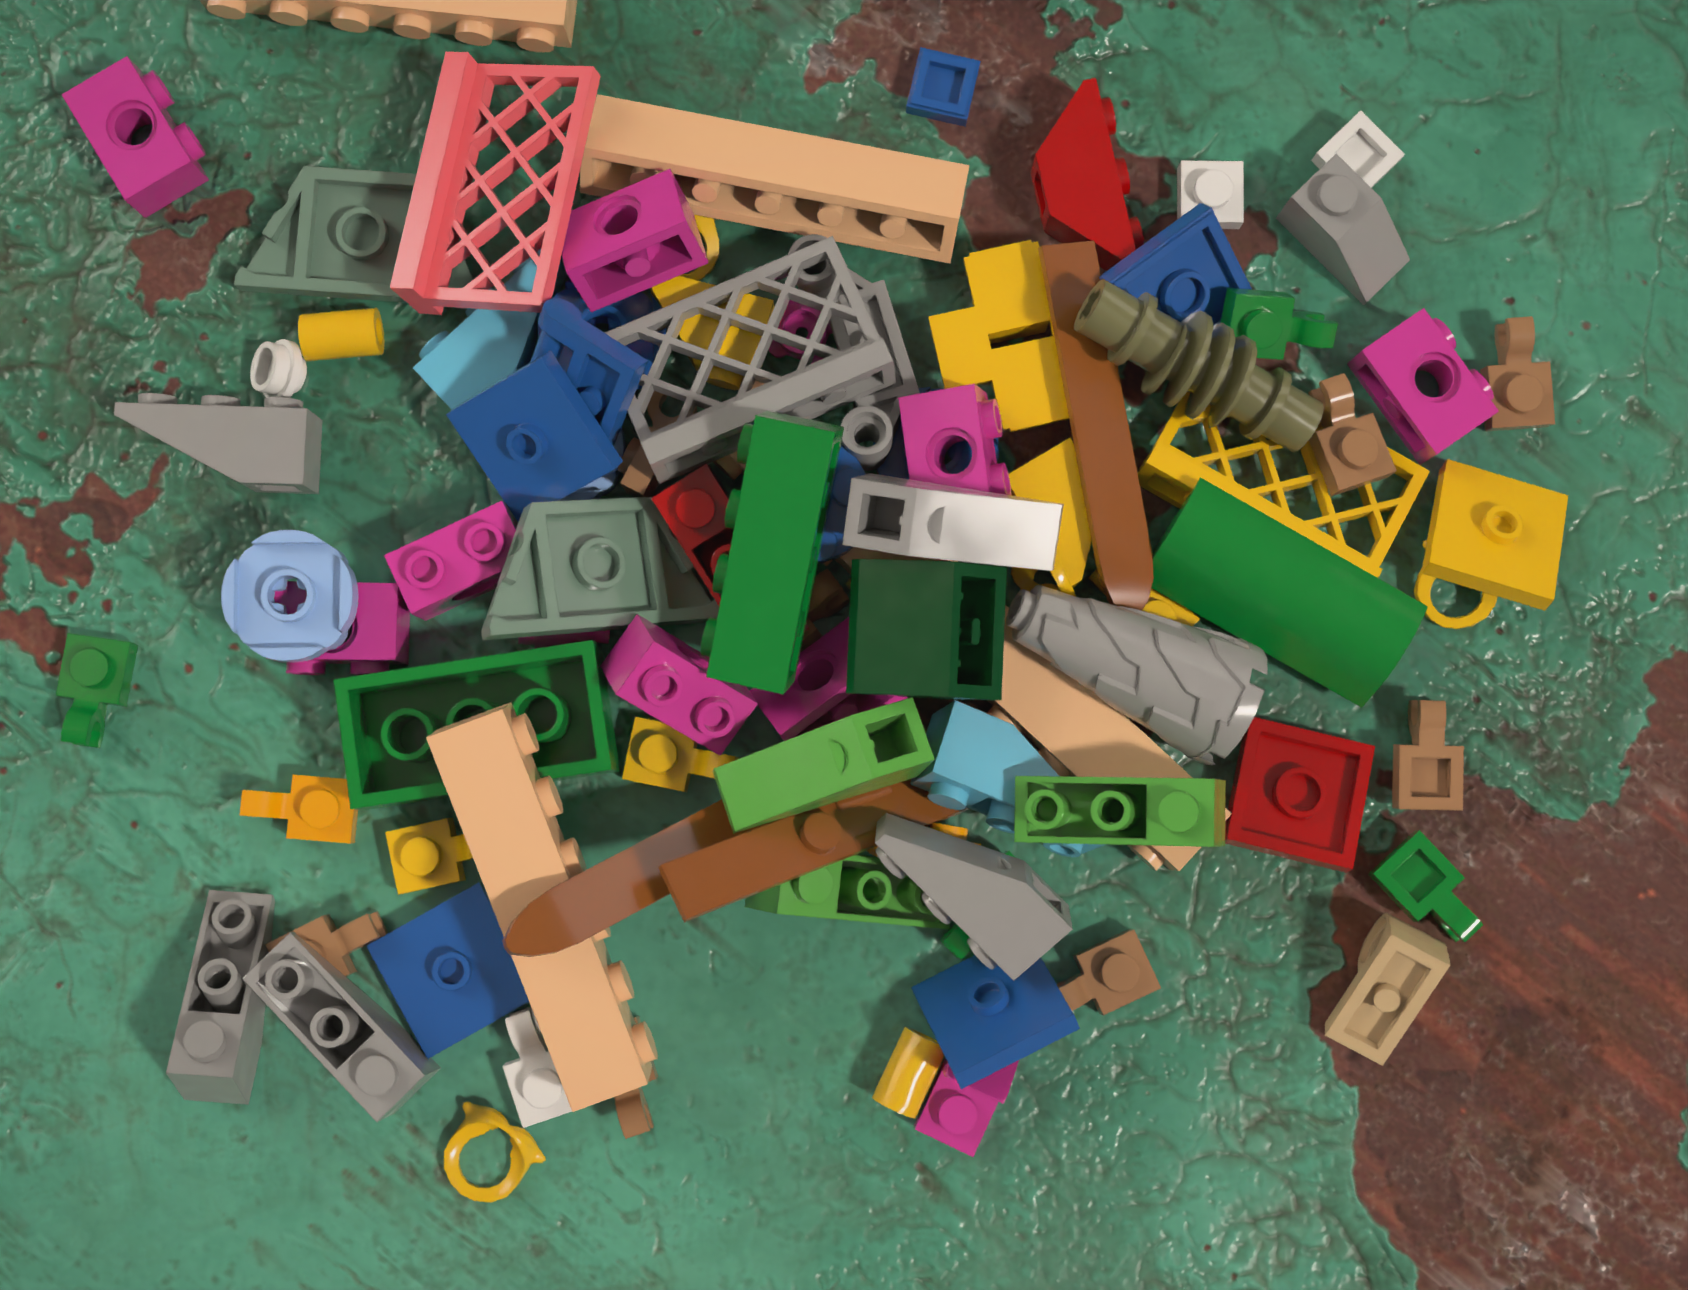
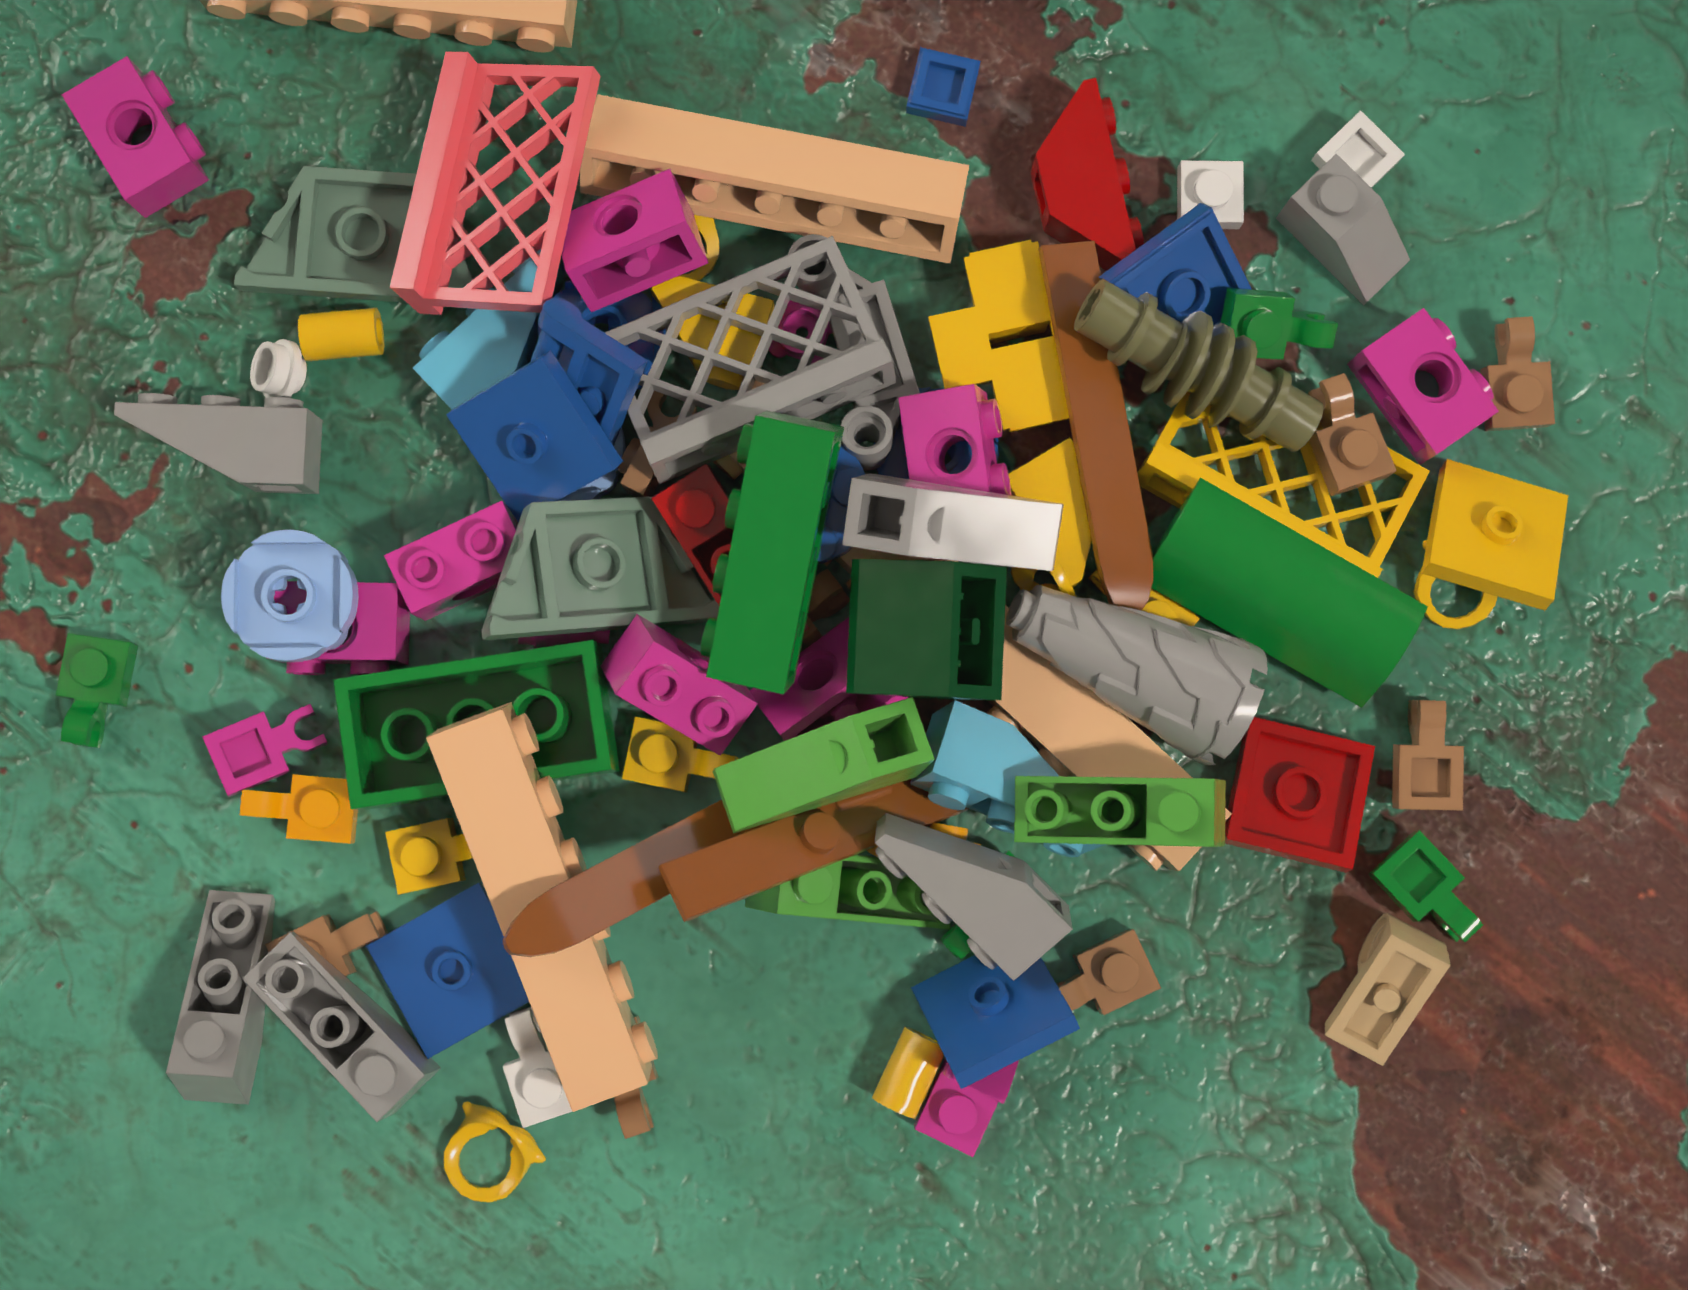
none -> dark pink plate [202,704,328,797]

